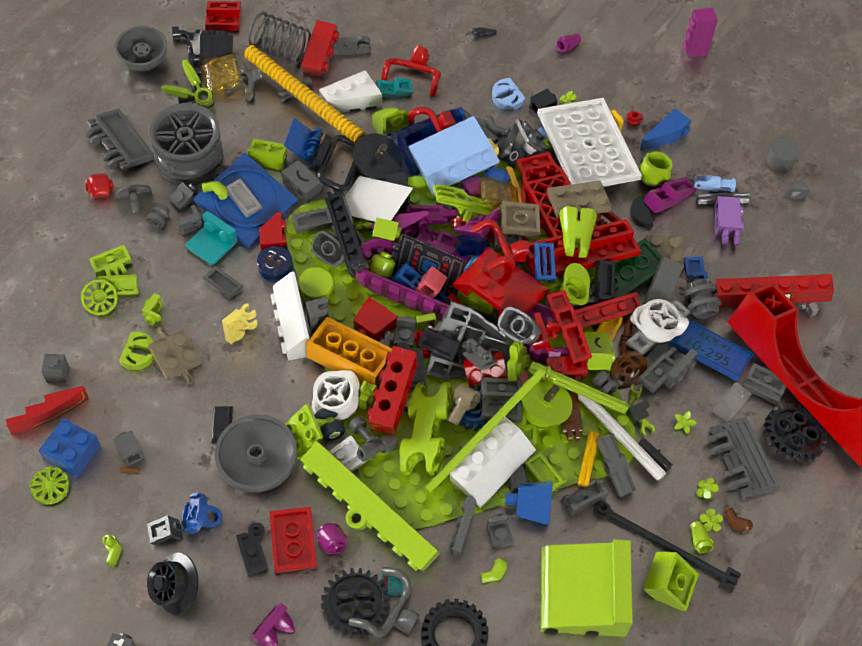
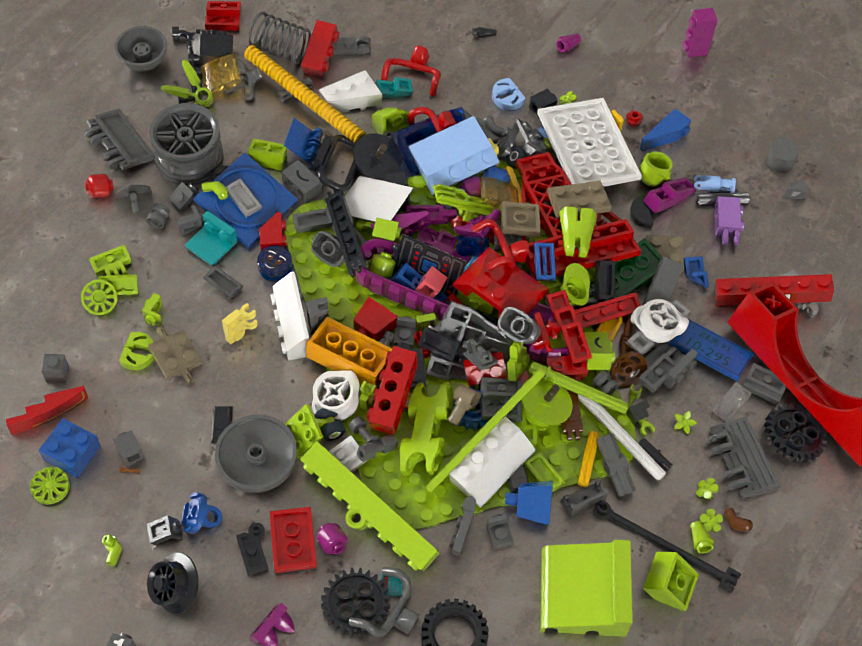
lime head [298,267,334,302] -> none
lime arm [480,558,507,583] -> none
dark grey piece [684,279,721,319] -> none

